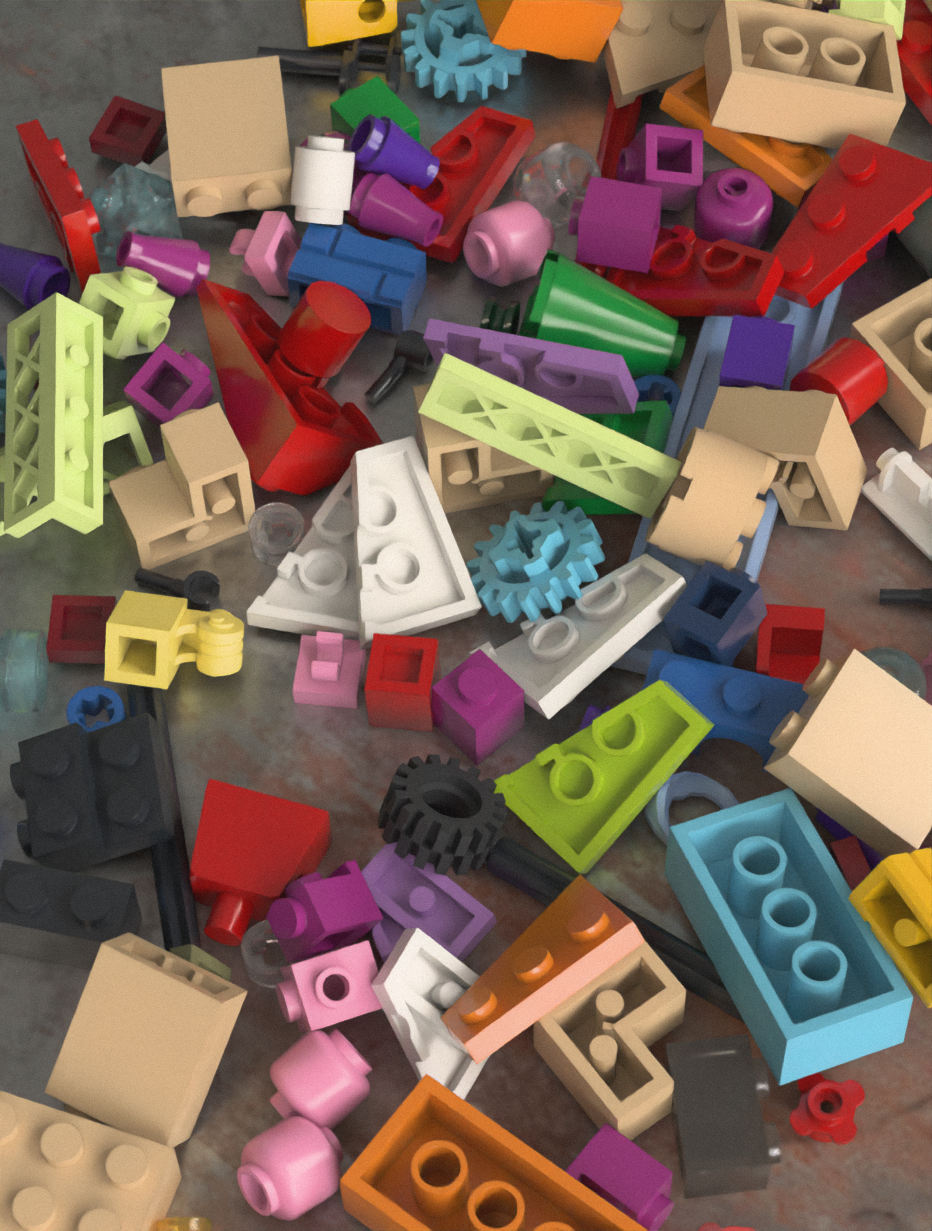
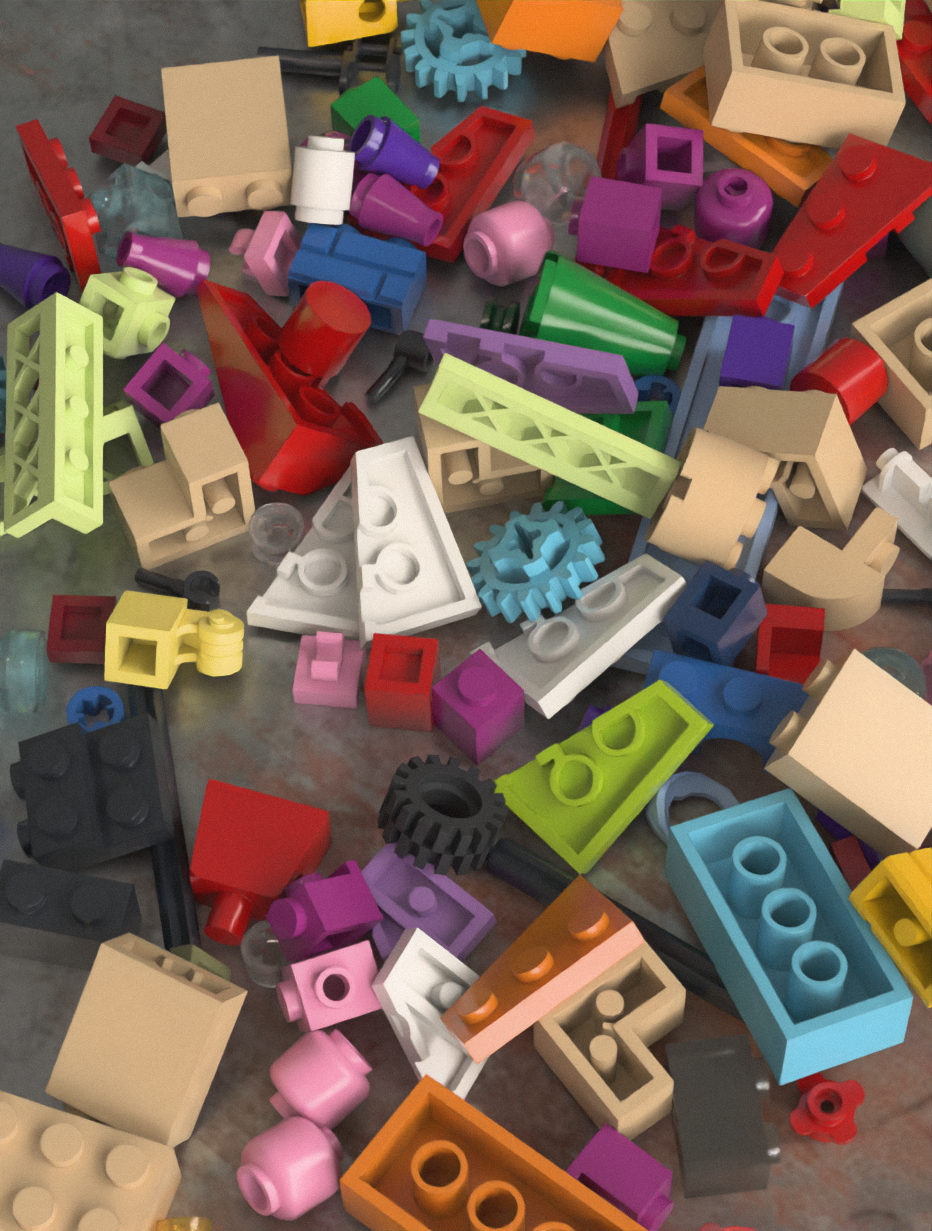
none -> tan brick [762,506,899,631]

